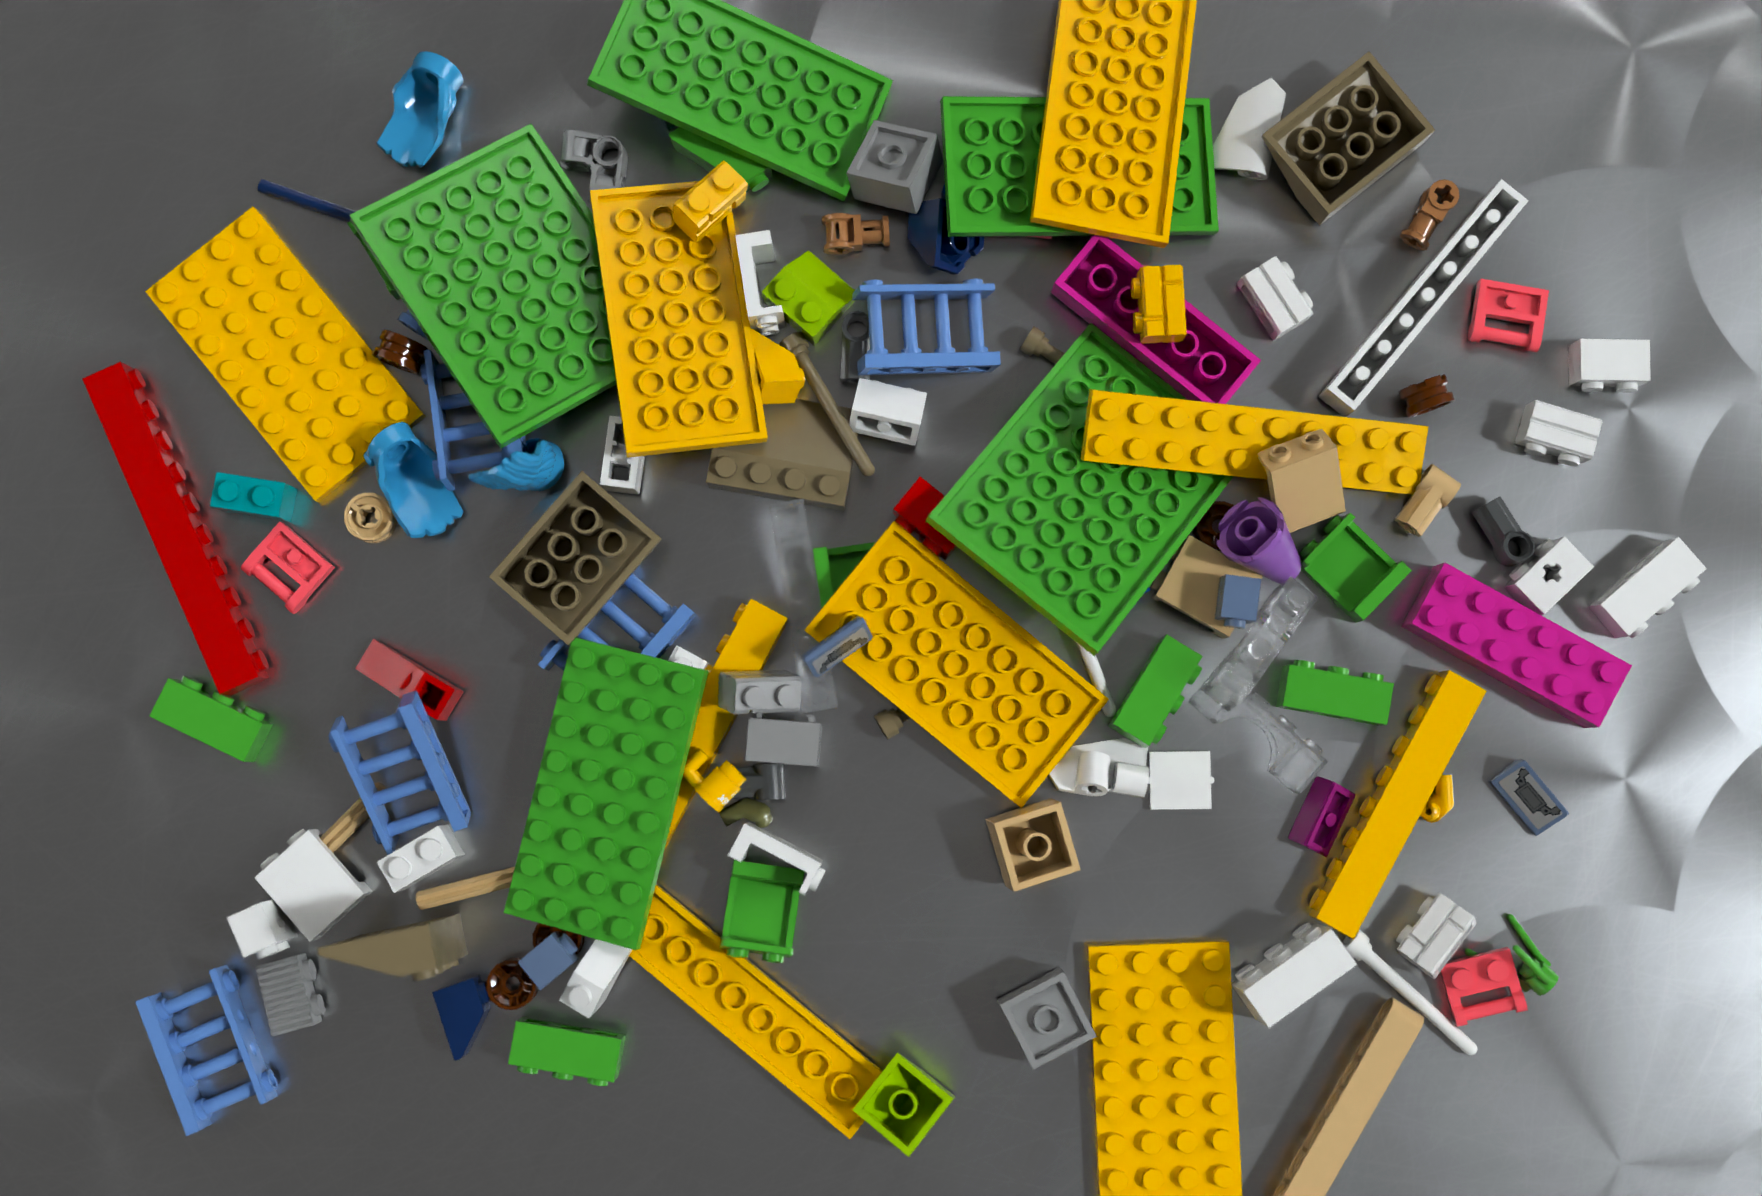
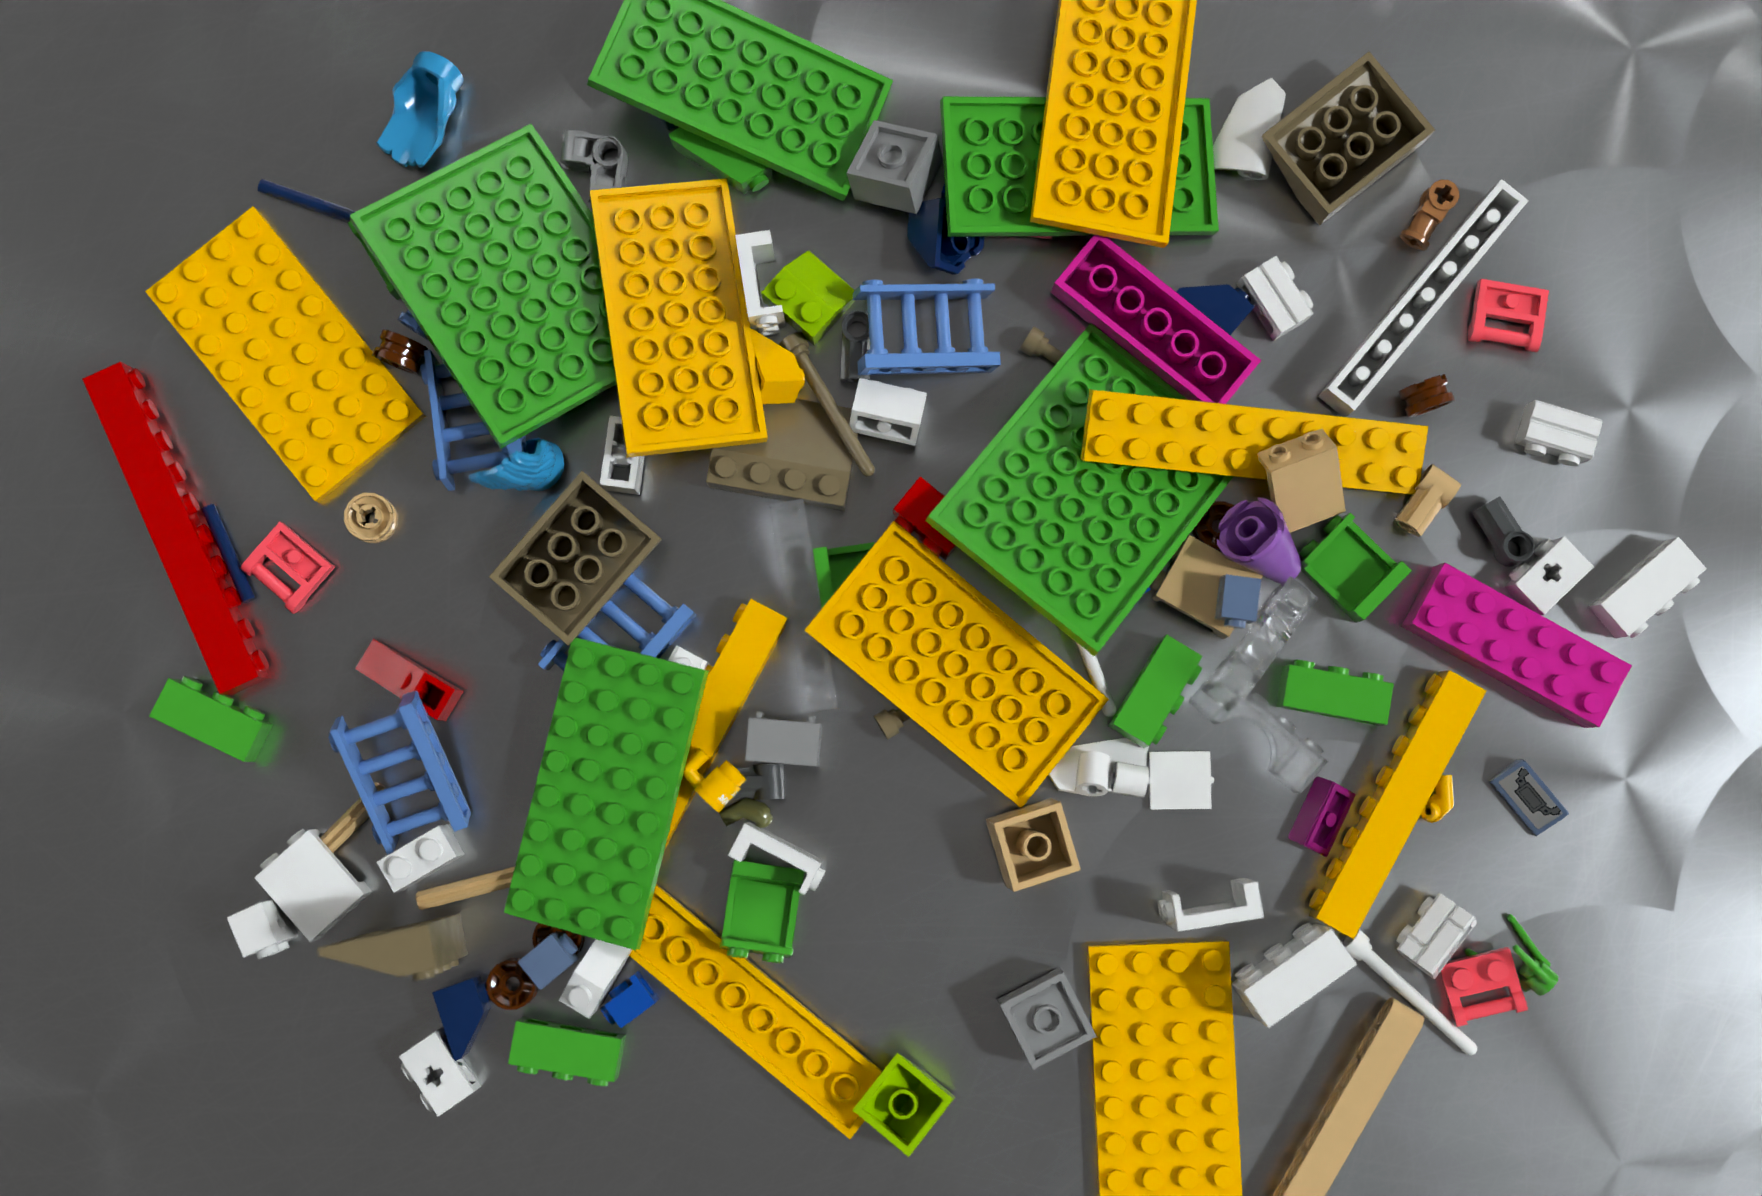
medium blue fence [135,965,278,1136] -> none
teal brick [210,472,298,522] -> none
light grey brick [256,953,325,1036] -> none
dark azure hair [363,422,464,538] -> none
yellow brick [672,160,748,243] -> none
light grey brick [718,670,802,714] -> none
slope [801,616,873,677] -> none
medium nougat connector [821,213,890,255] -> none
yellow brick [1131,265,1187,344] -> none
white brick [1568,339,1651,393] -> none
none -> dark blue bar [201,504,255,603]
none -> white brick [399,1027,481,1116]
none -> blue brick [600,970,659,1029]
none -> white panel [1158,878,1264,932]
none -> dark blue slope [1177,284,1255,335]

